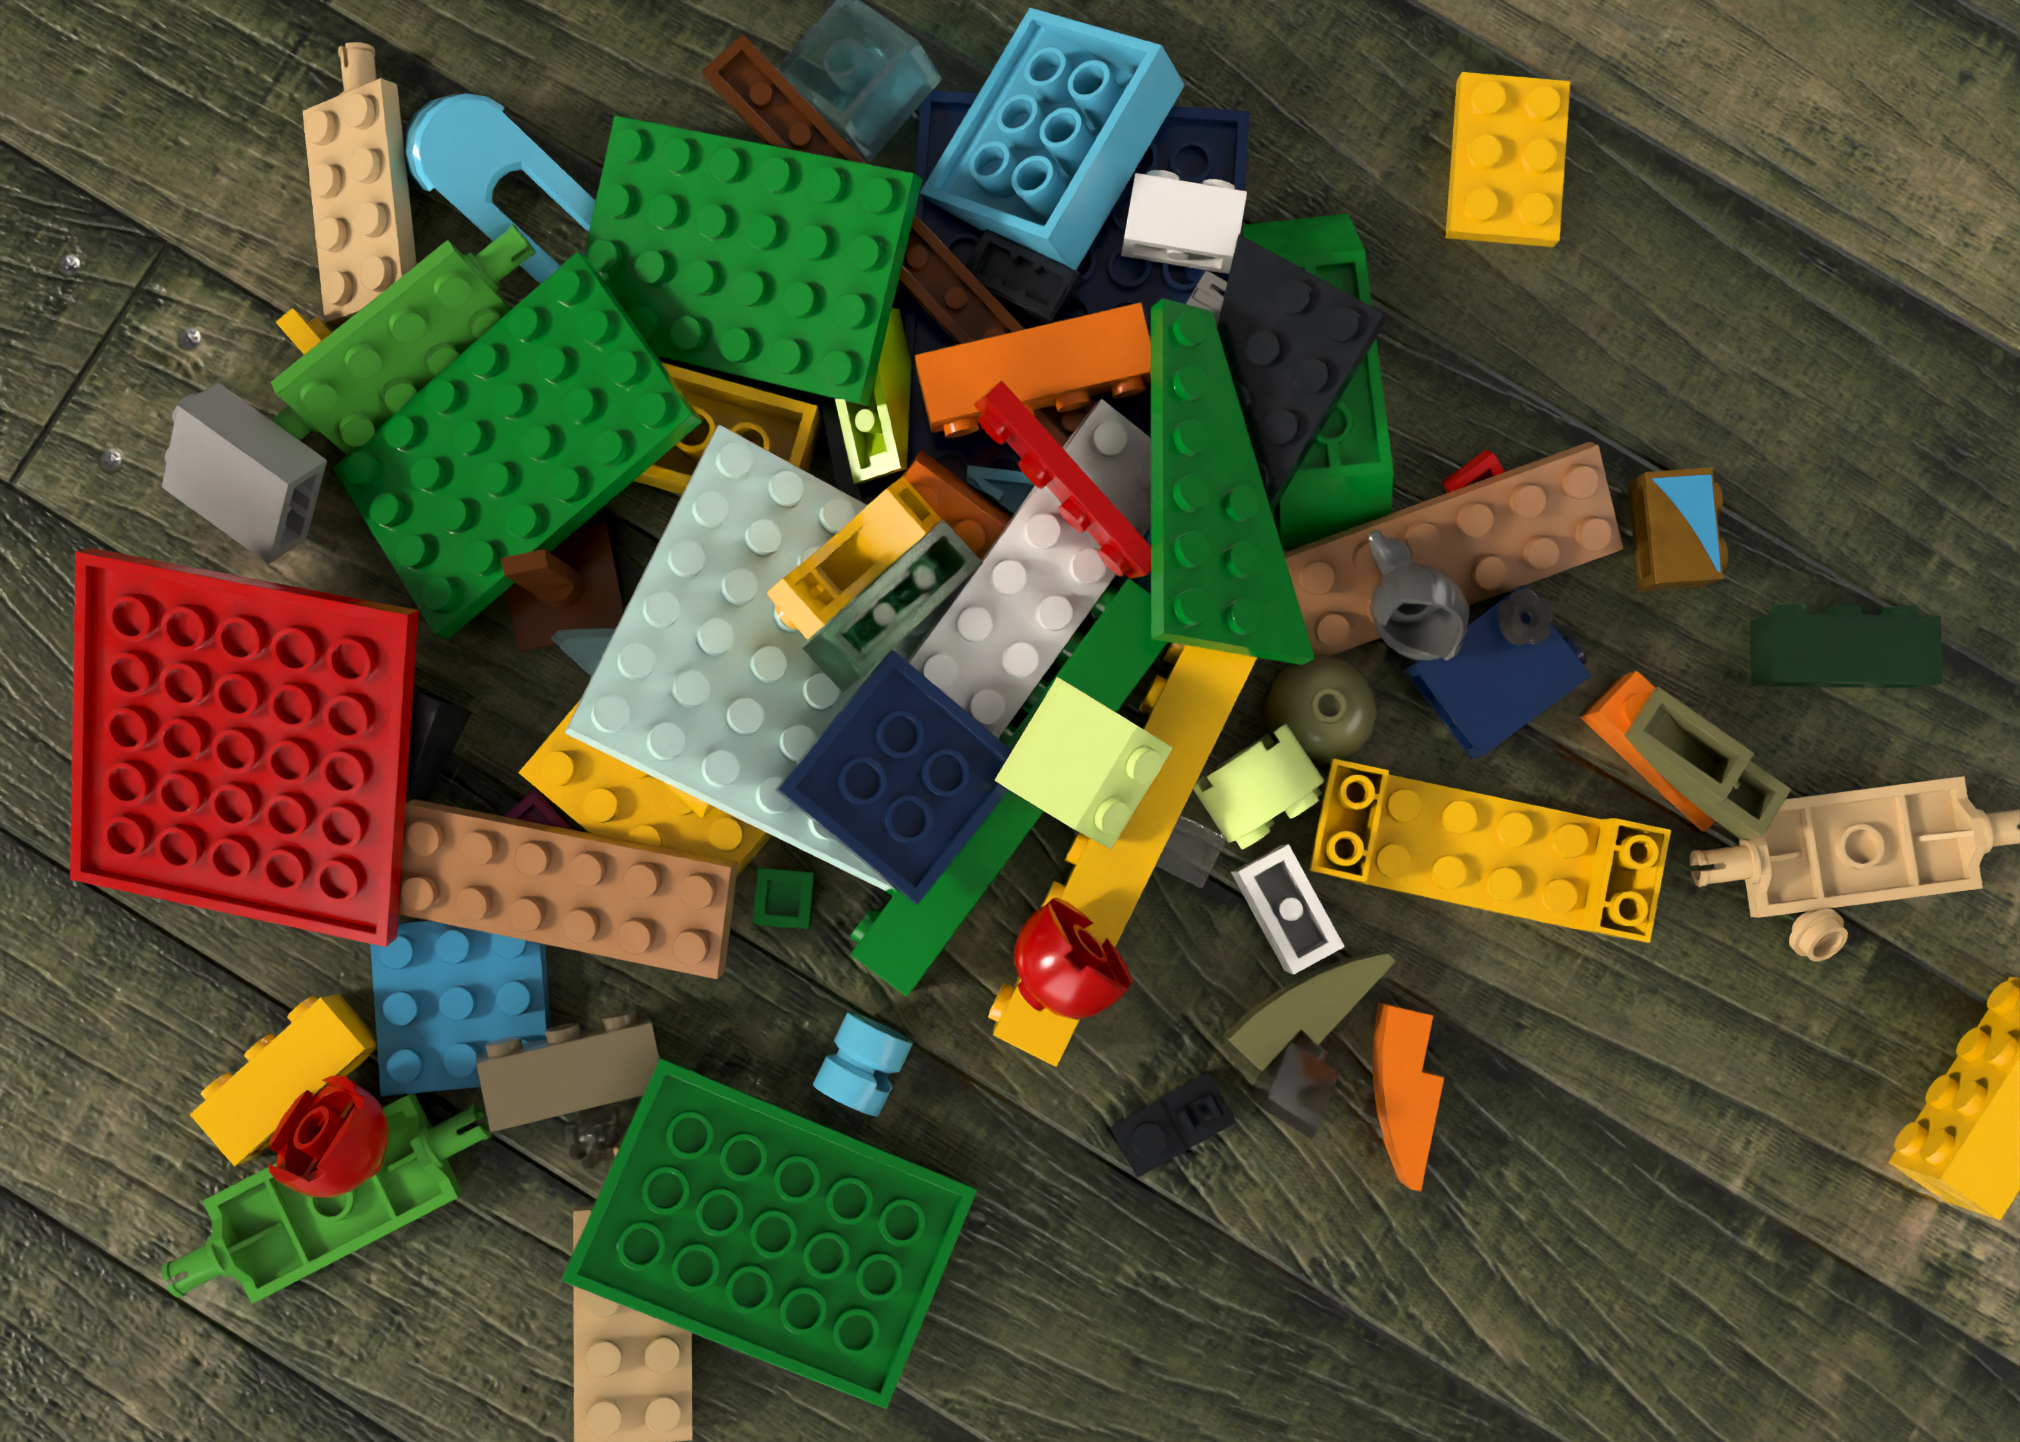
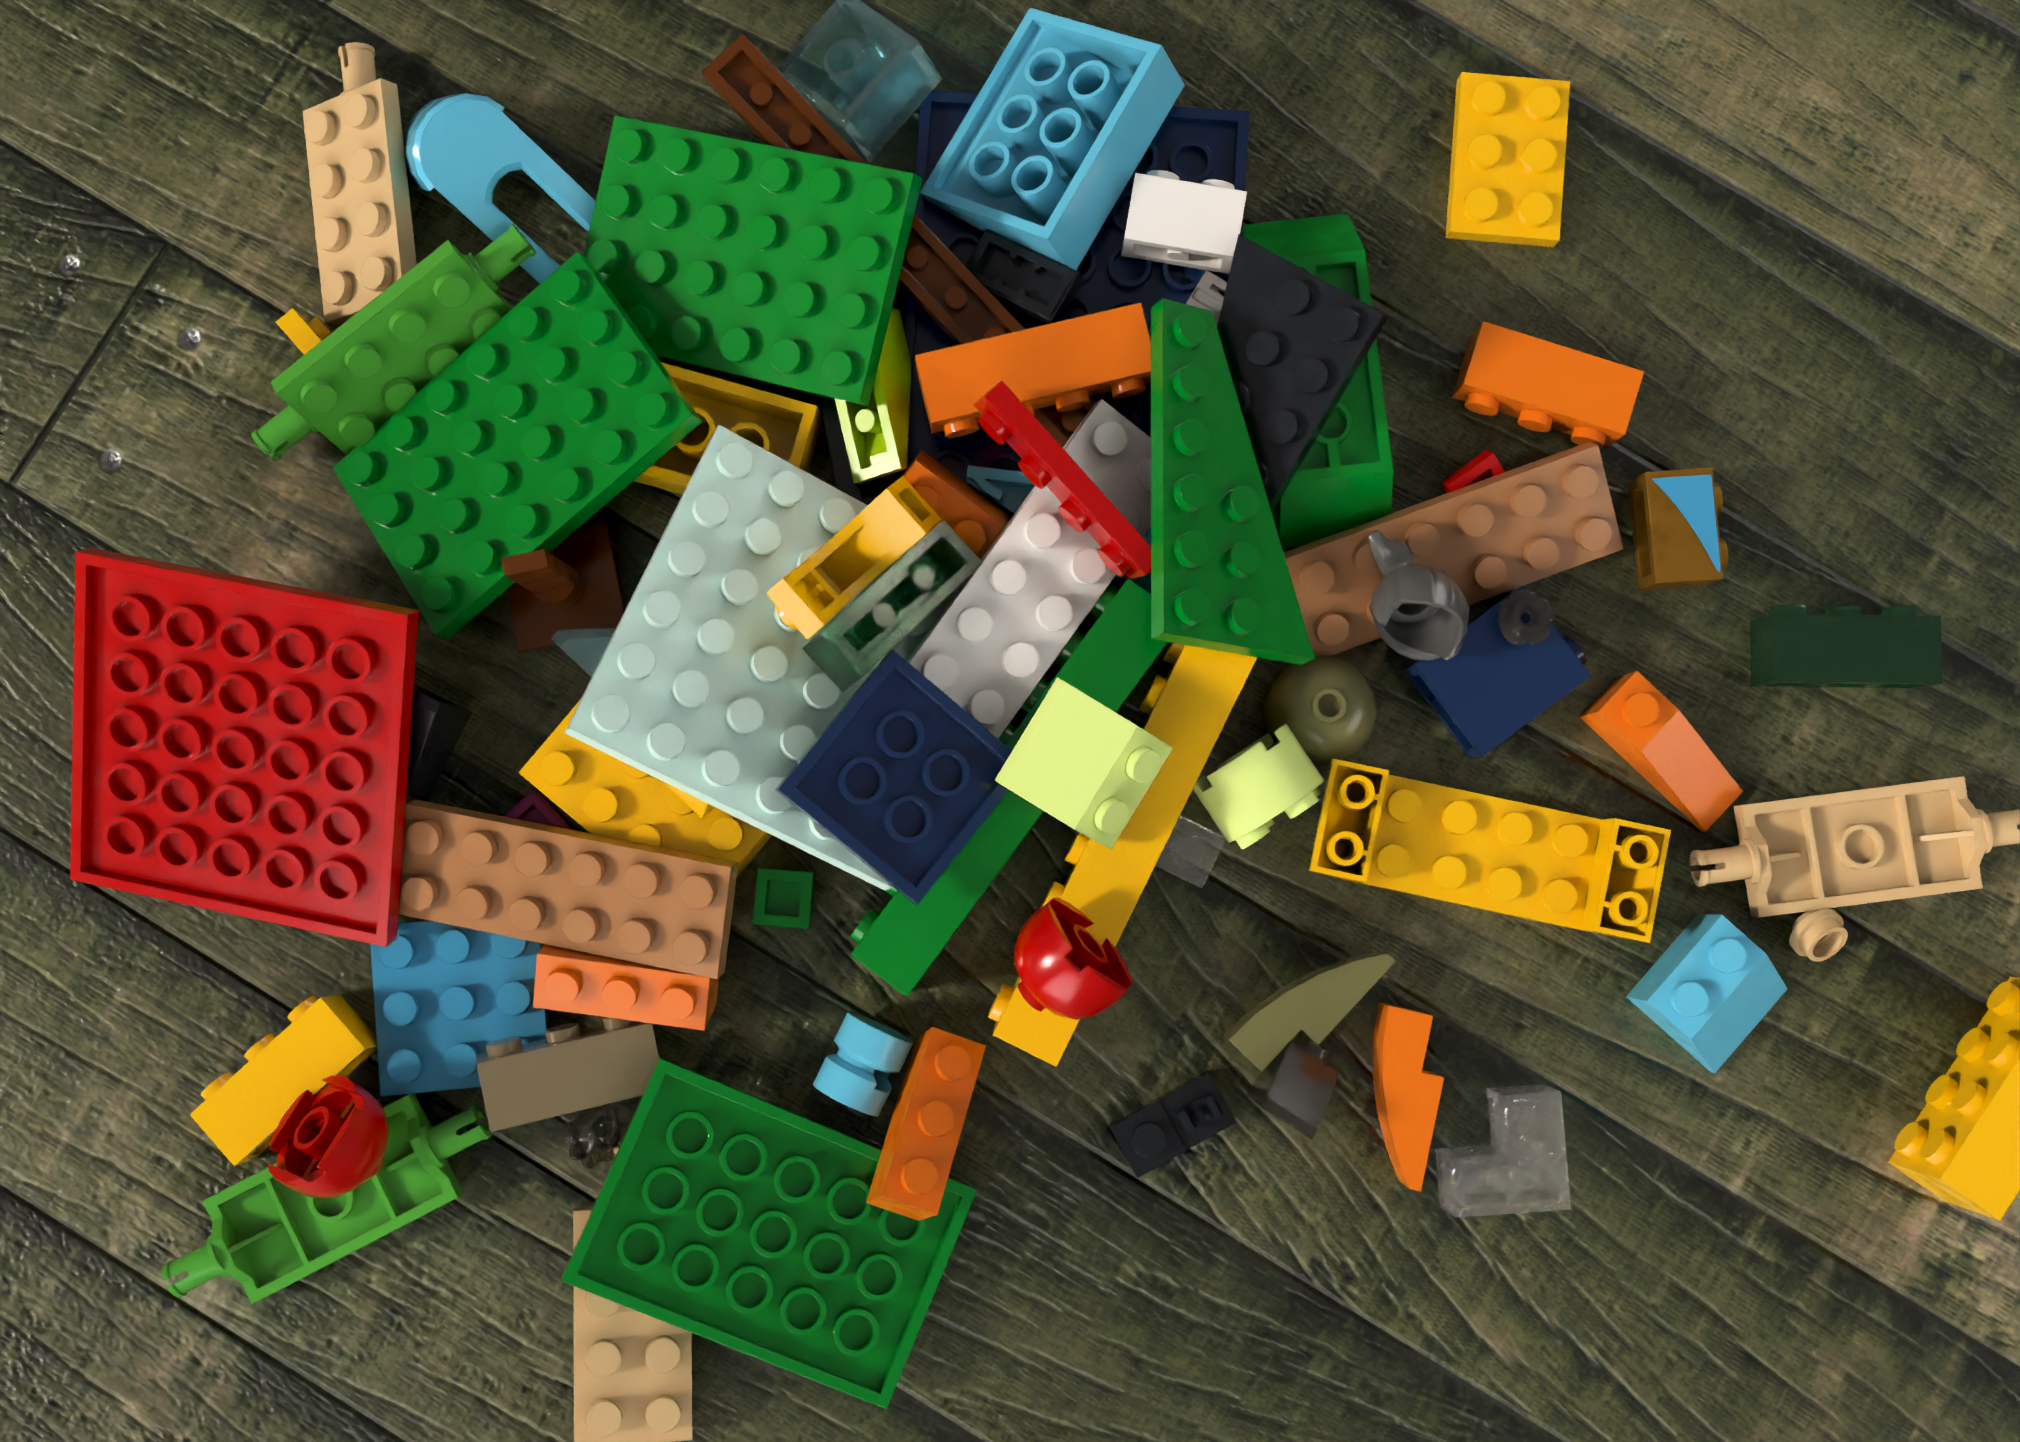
light grey brick [162,383,327,564] -> none
white brick [1231,844,1345,974] -> none
olive slope [1624,687,1792,840] -> none
none -> orange brick [533,944,719,1031]
none -> orange brick [866,1027,986,1221]
none -> clear brick [1435,1084,1571,1218]
none -> orange brick [1452,321,1644,449]
none -> medium azure slope [1626,913,1787,1073]

